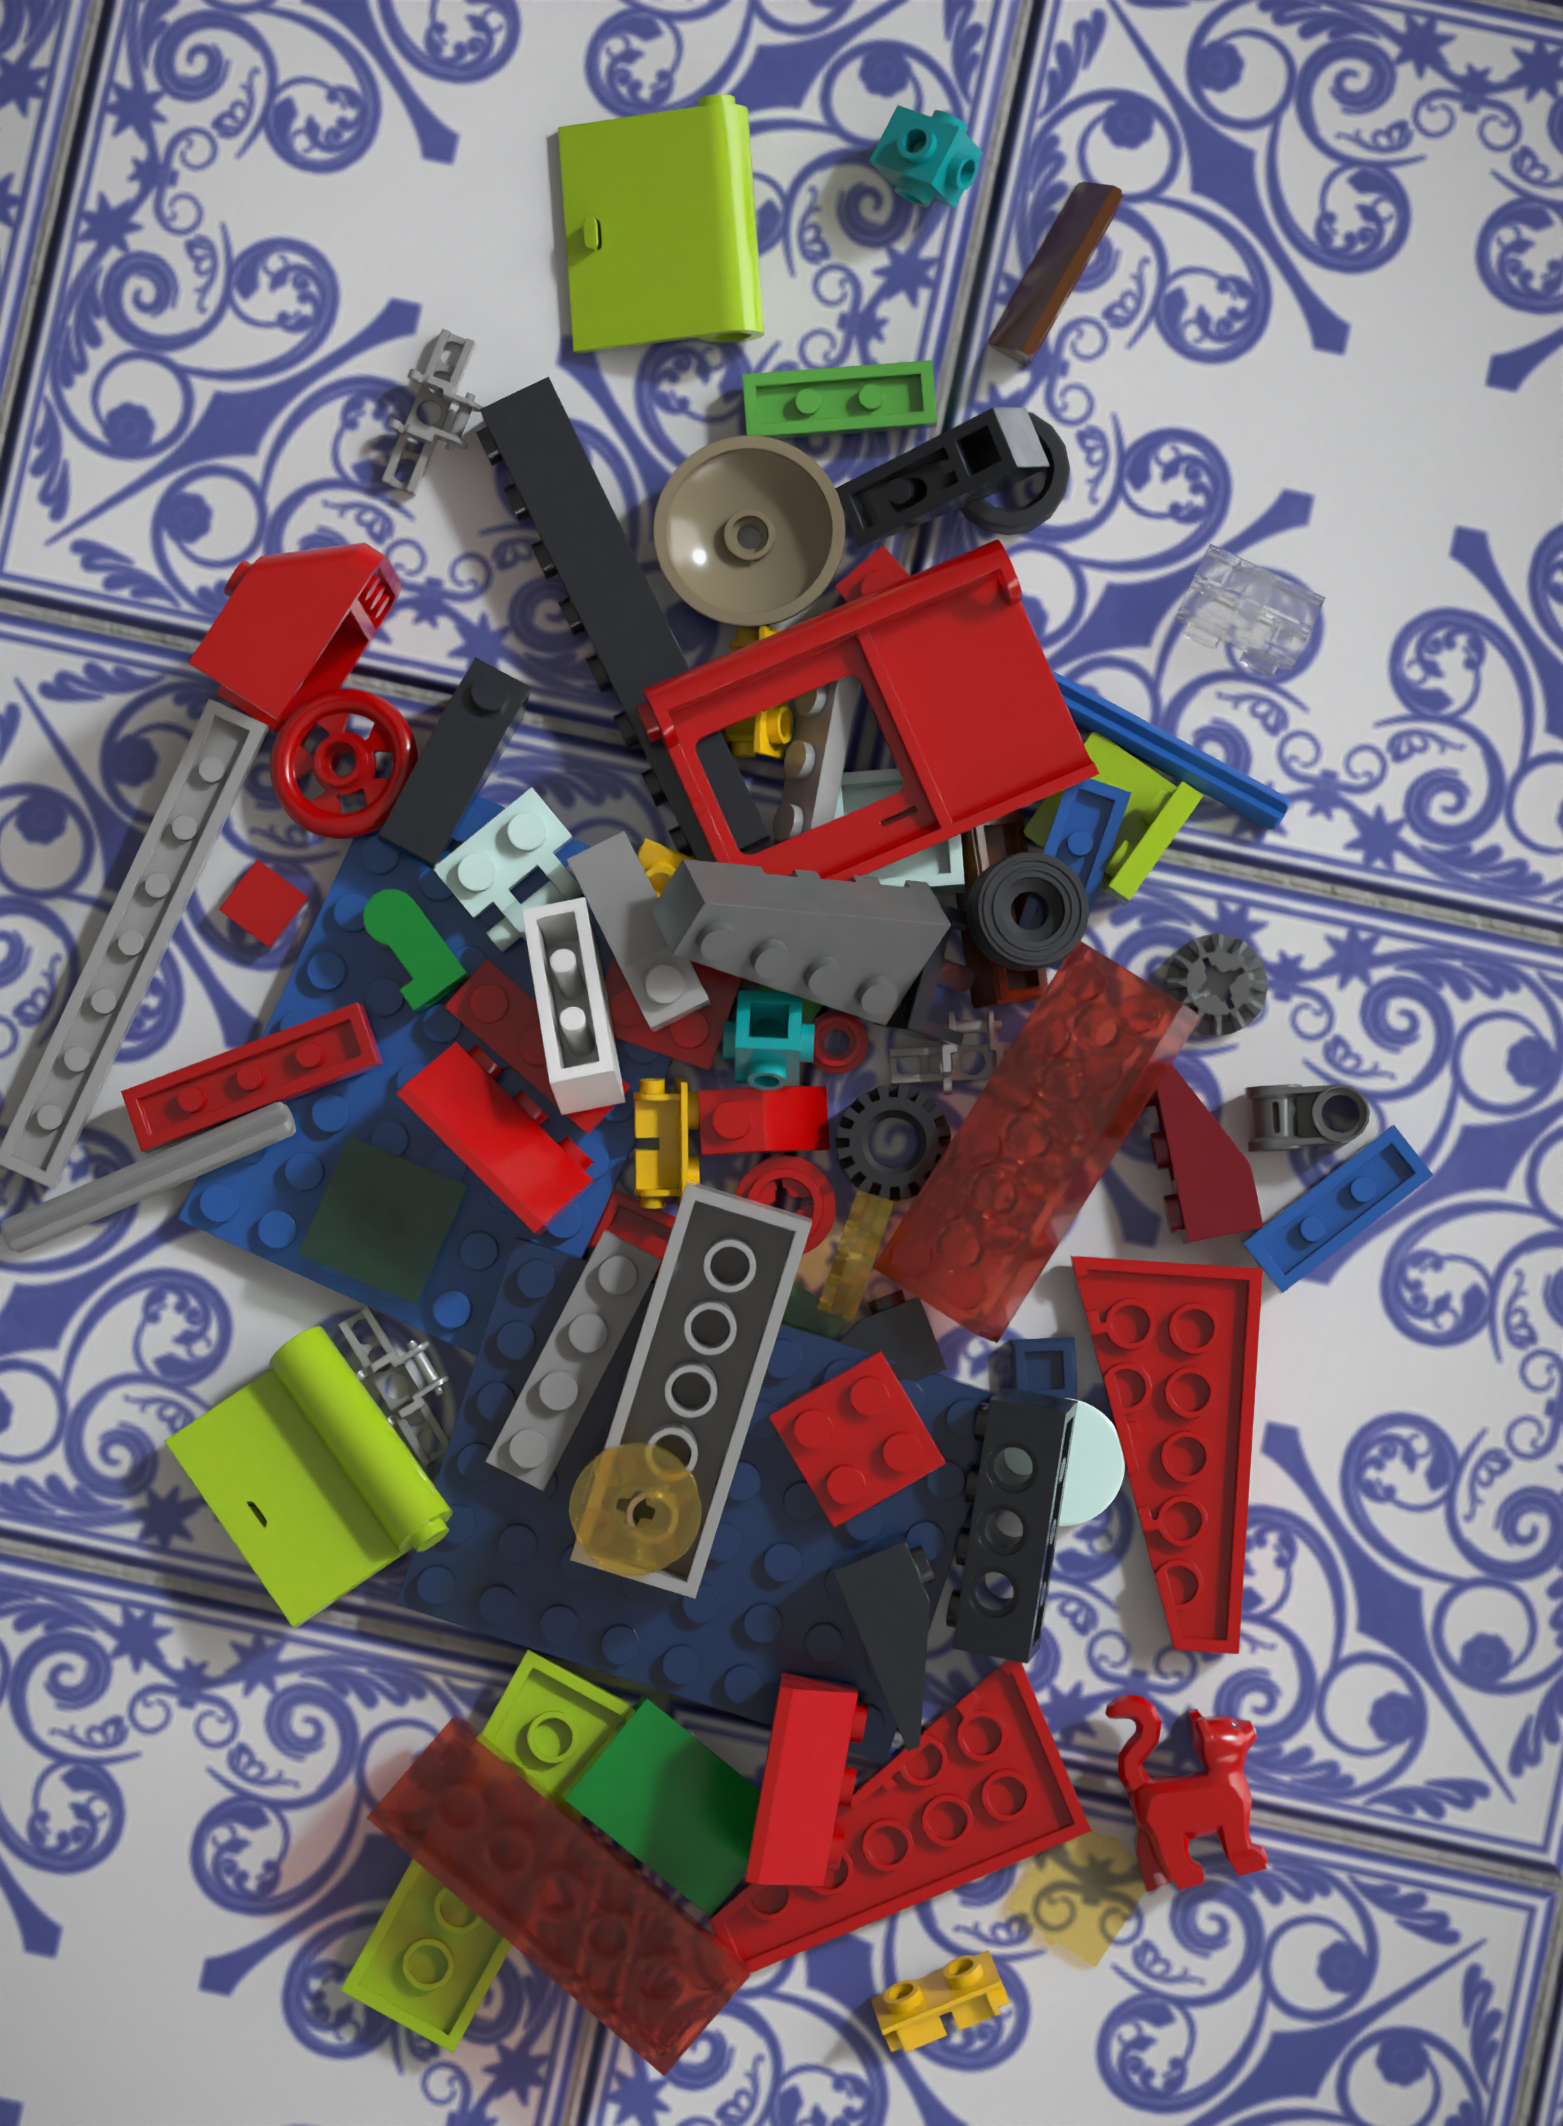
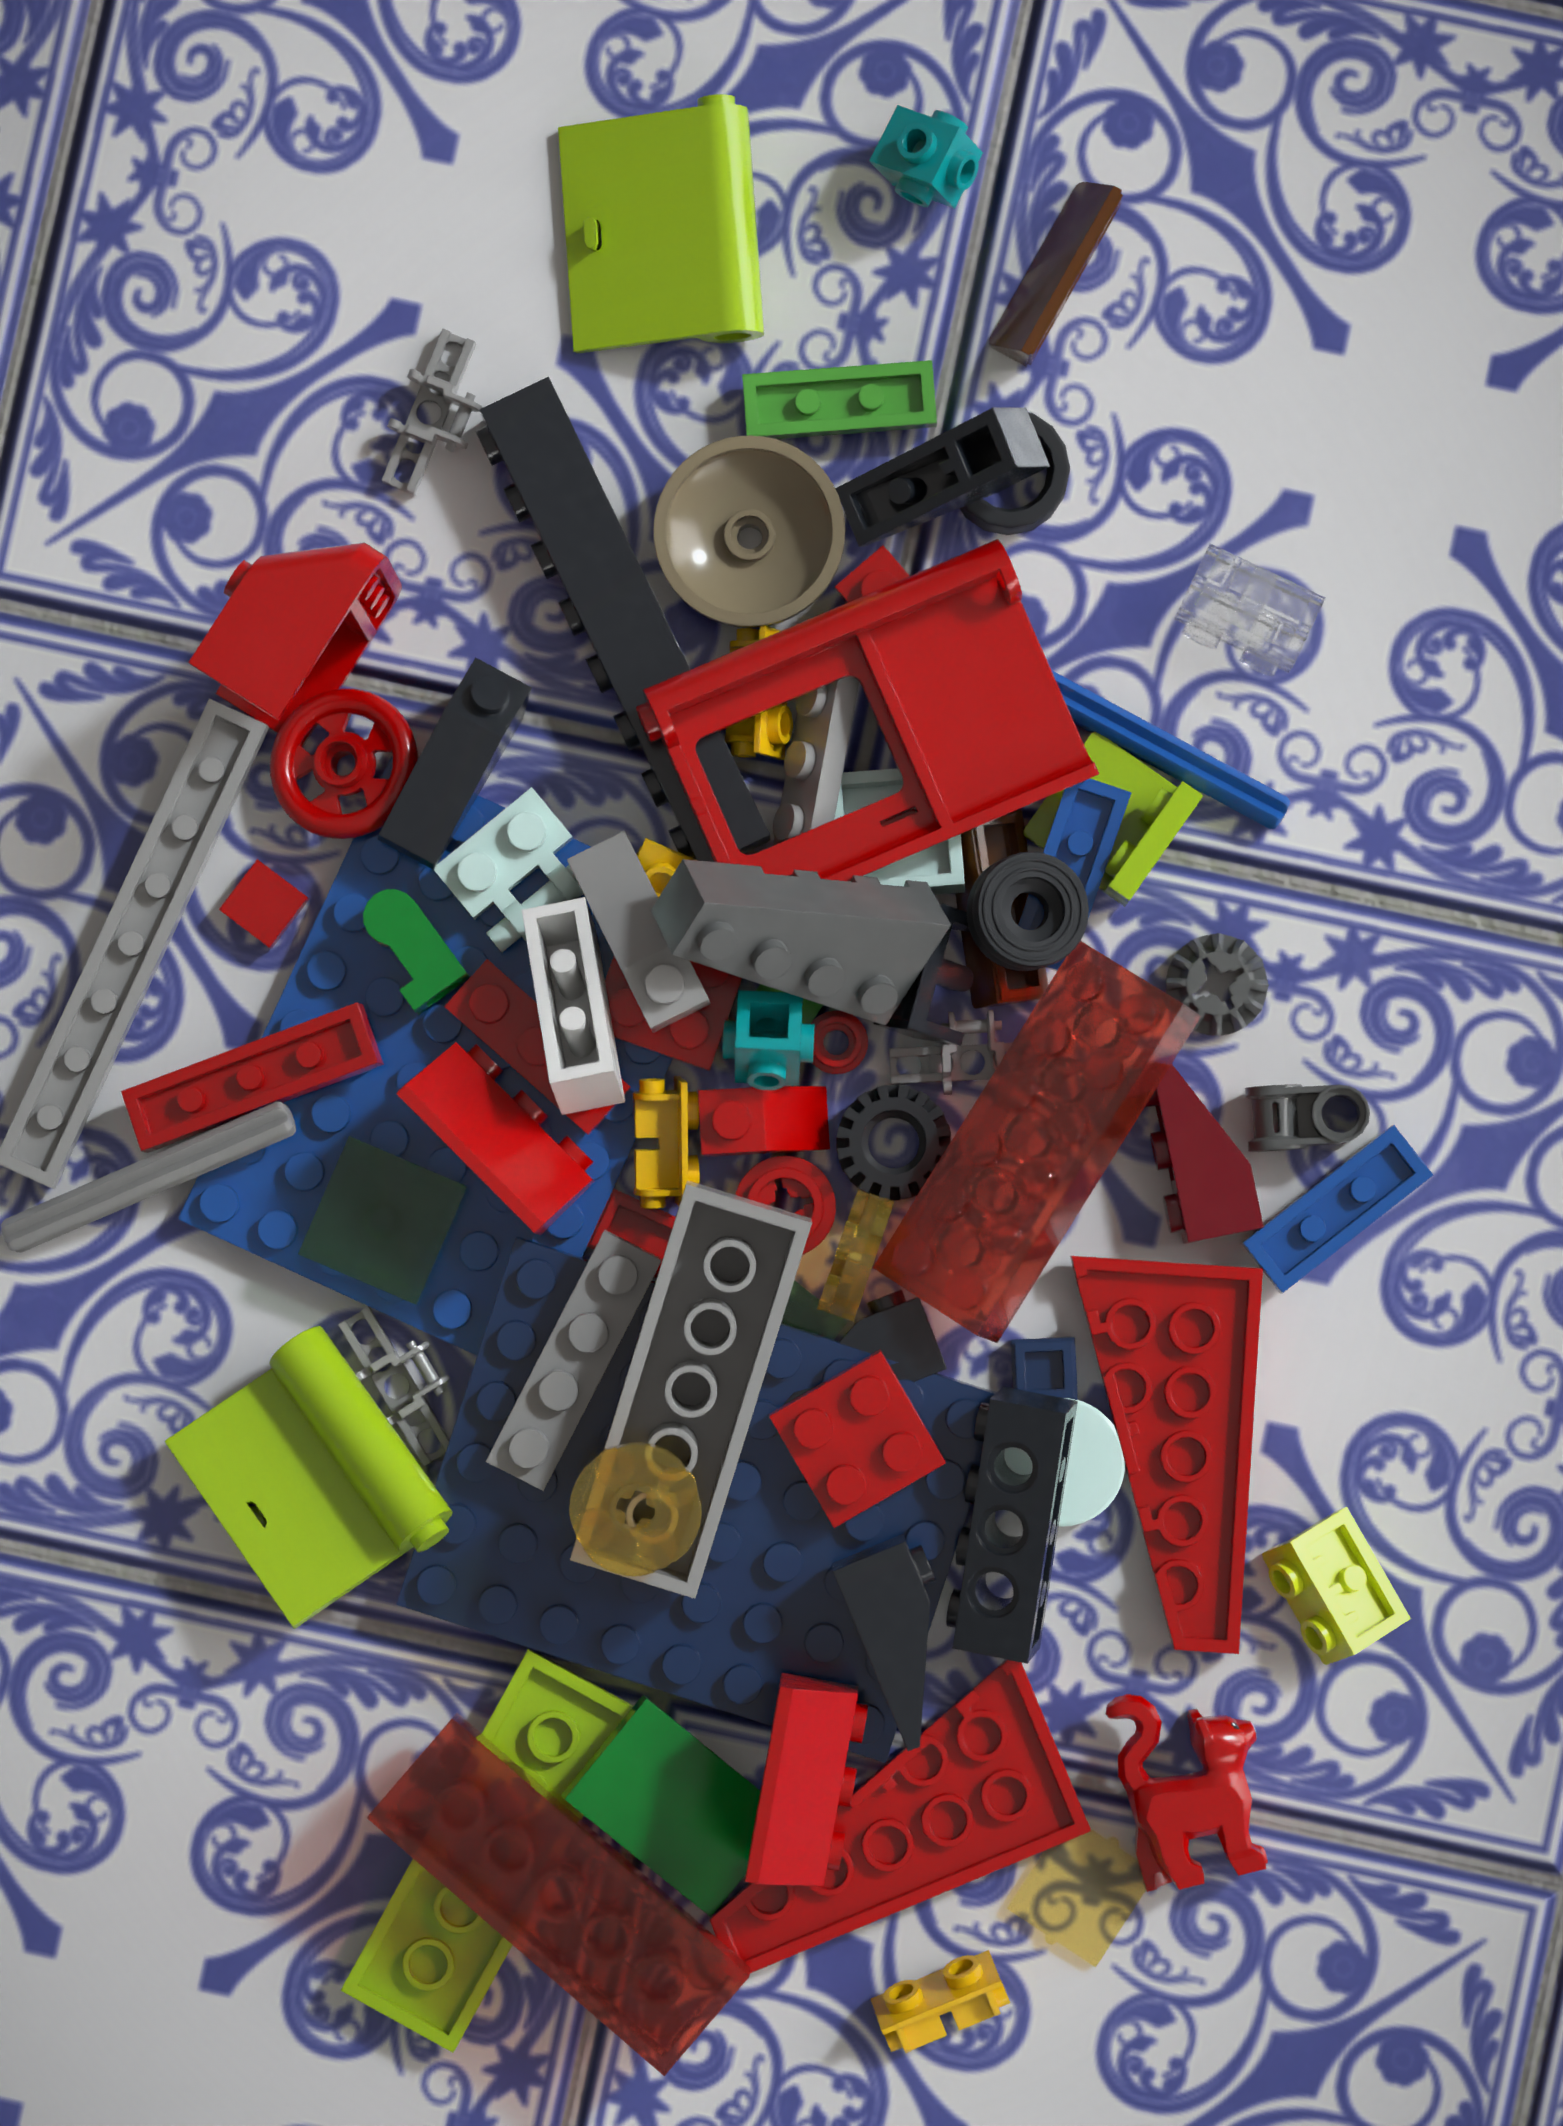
none -> neon yellow bracket [1262,1507,1411,1665]

